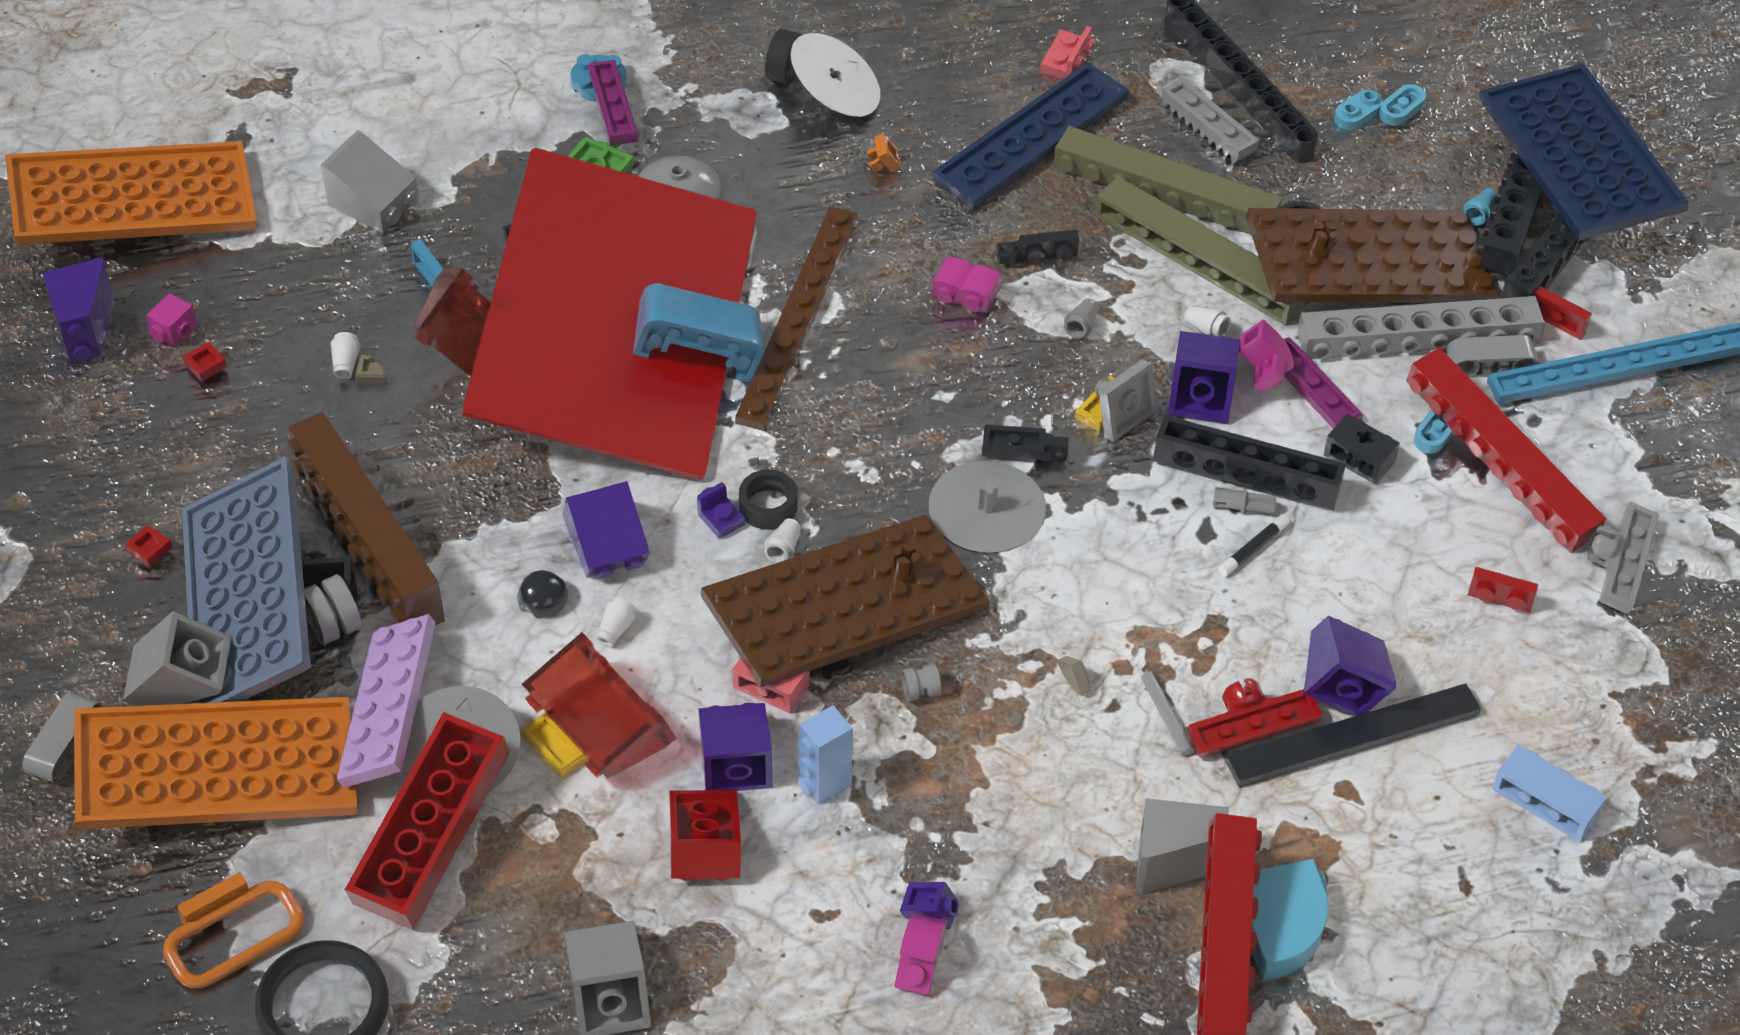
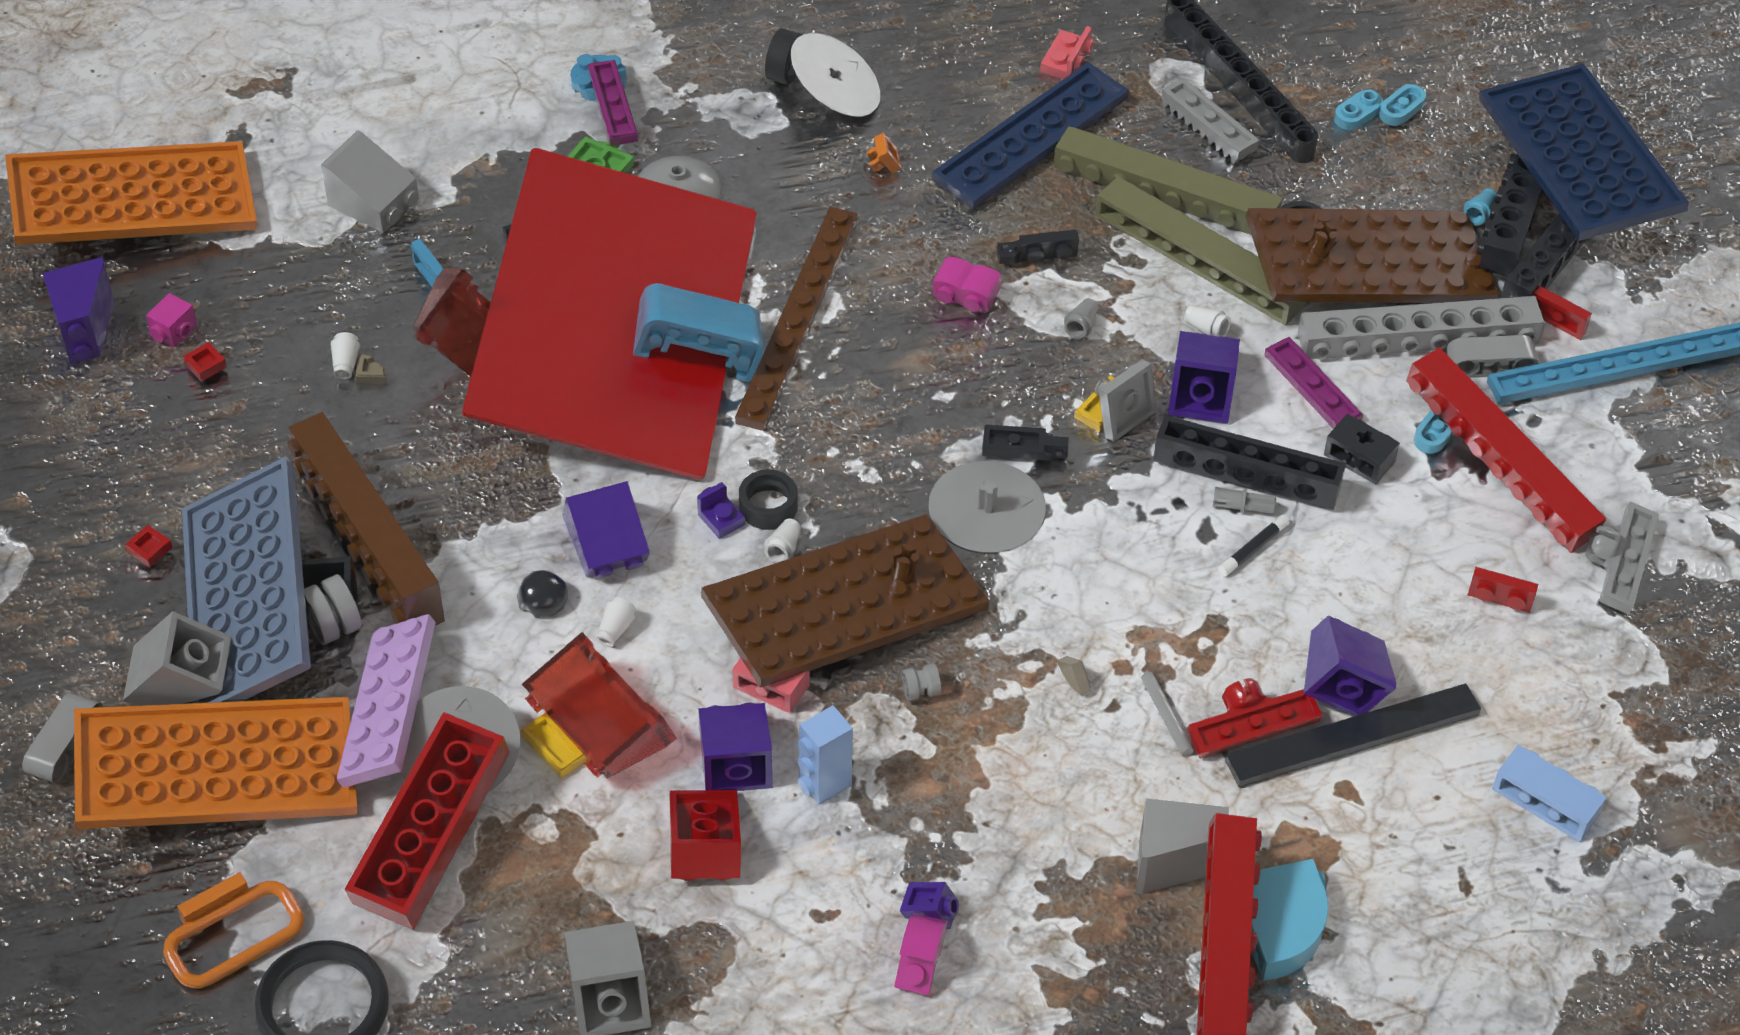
dark pink brick [1239,319,1294,393] -> none

